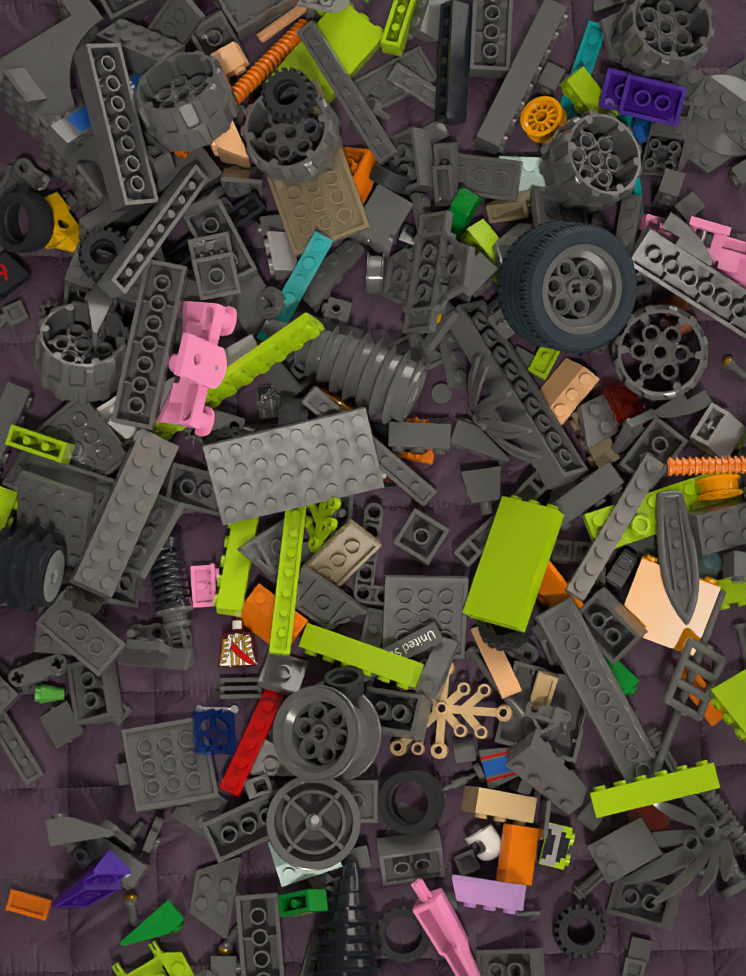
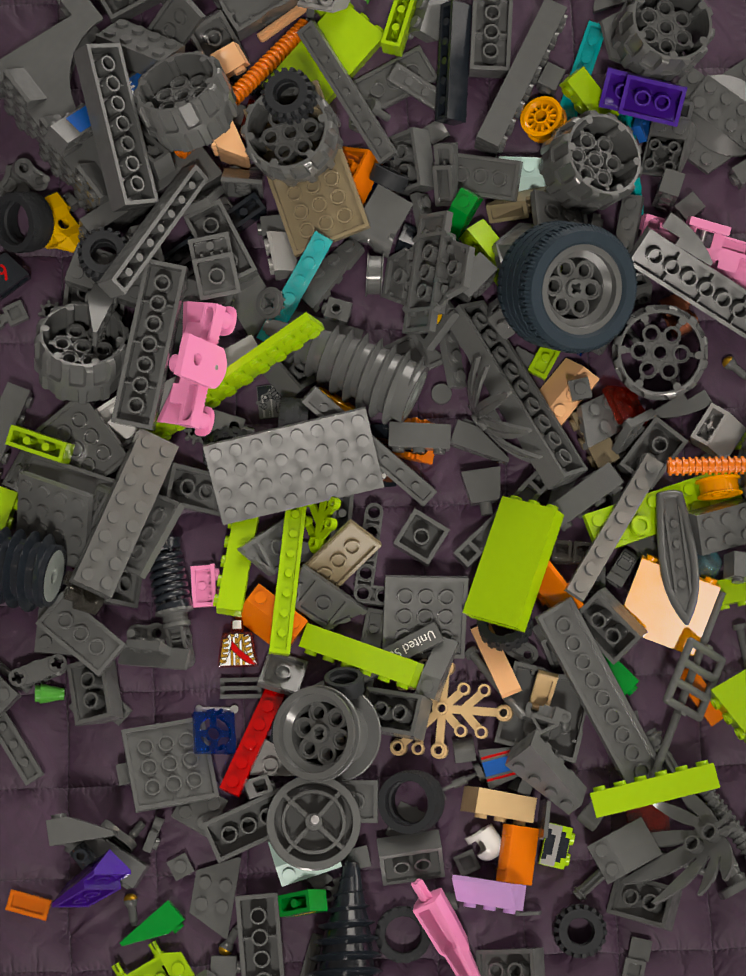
dark grey piece [39,700,85,749] -> none
none -> dark grey plate [166,852,195,881]
none -> dark grey plate [567,377,593,402]

